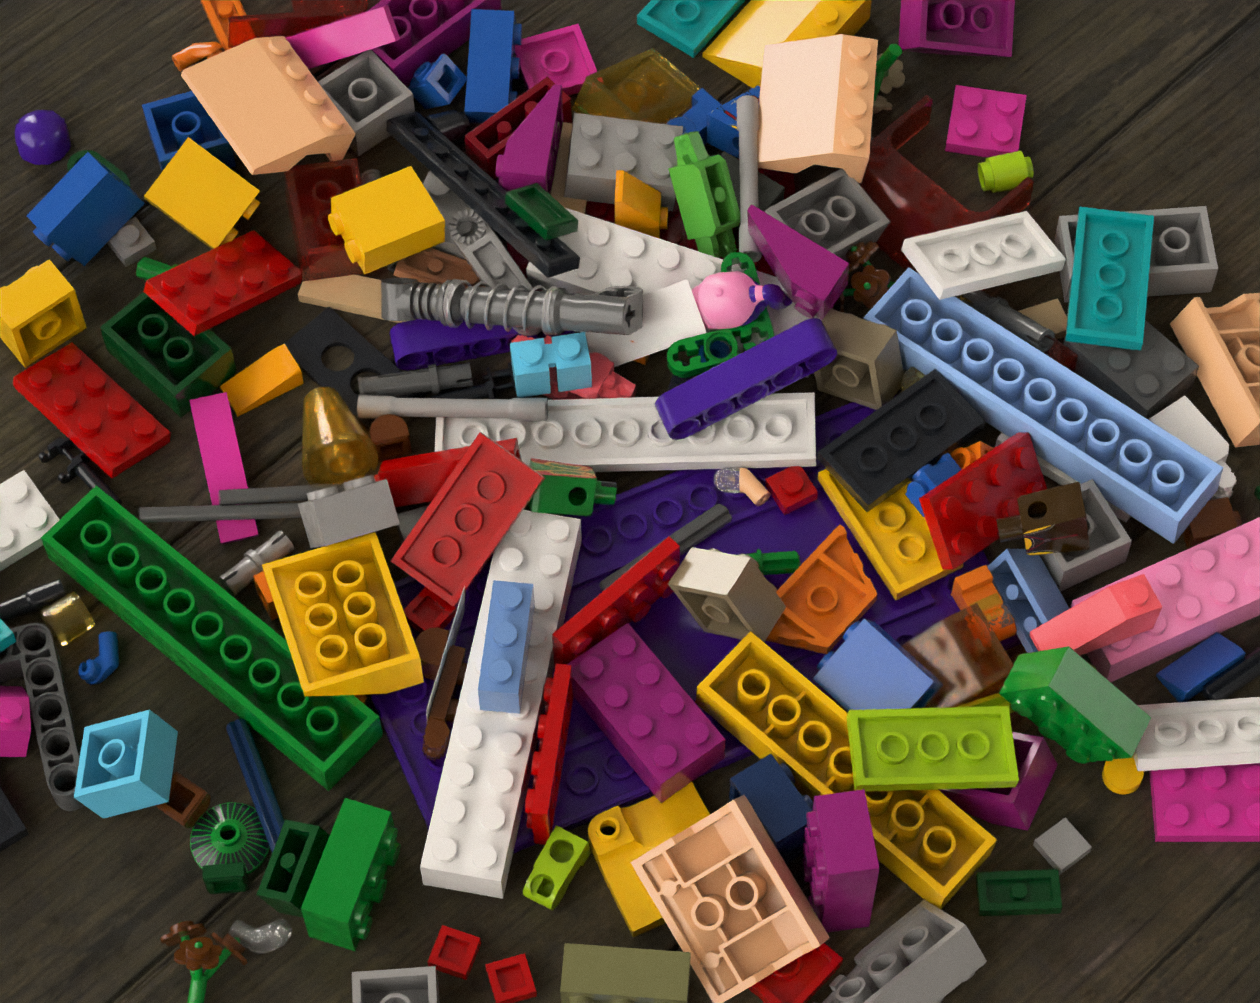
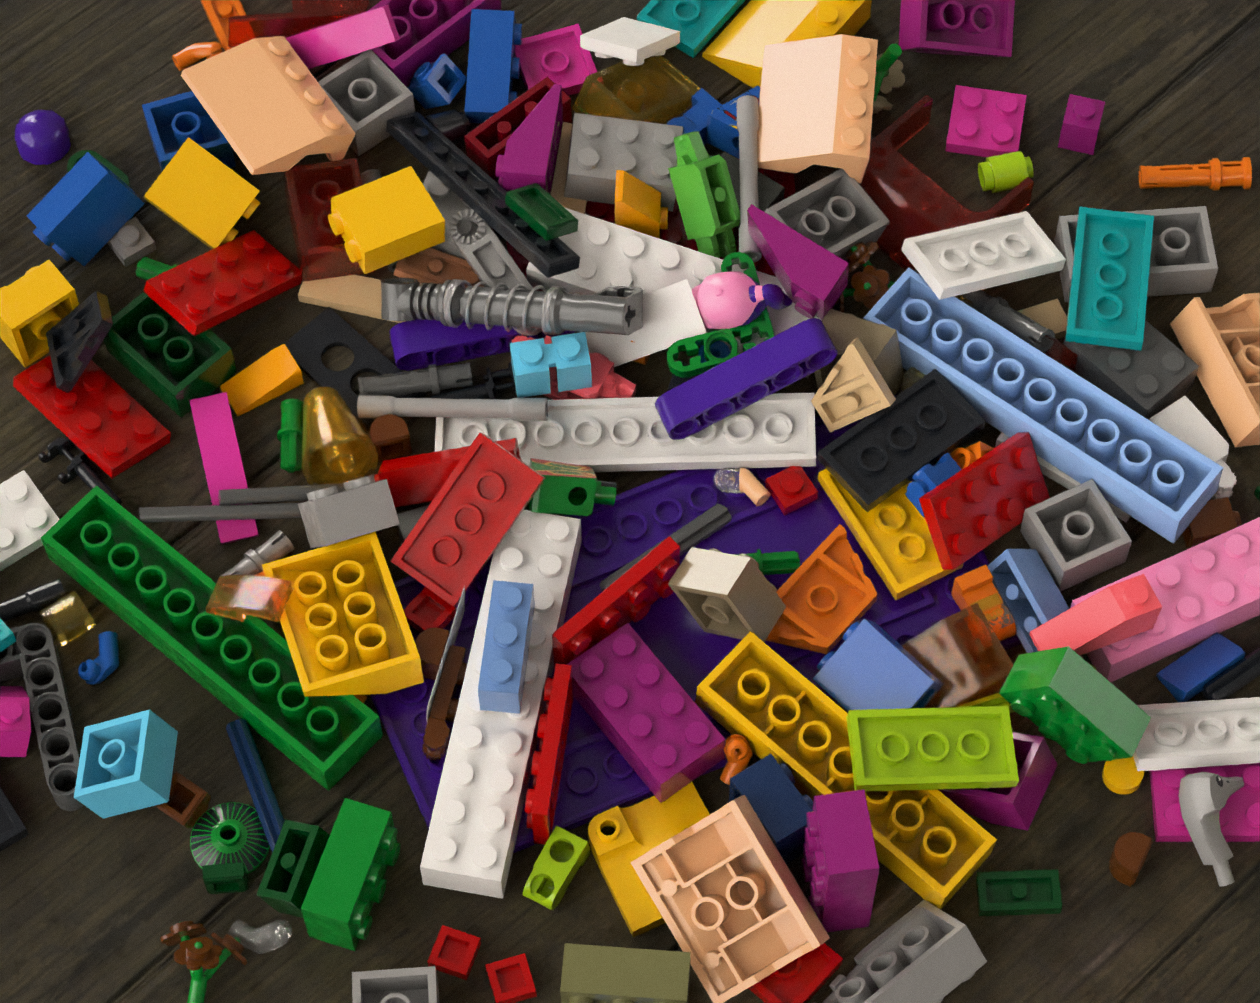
dark brown torso [996,482,1090,555] -> none
light grey tile [1033,817,1092,875] -> none
none -> black wing [46,291,113,393]
none -> clear orange slope [206,575,293,622]
none -> green axle [277,398,307,473]
none -> white tile [580,17,680,66]
none -> orange arm [720,734,753,785]
none -> tan wing [811,338,896,432]
none -> magenta brick [1058,94,1105,155]
none -> reddish brown brick [1109,832,1153,887]
none -> orange pin [1139,157,1252,191]
none -> light grey animal [1178,772,1244,886]

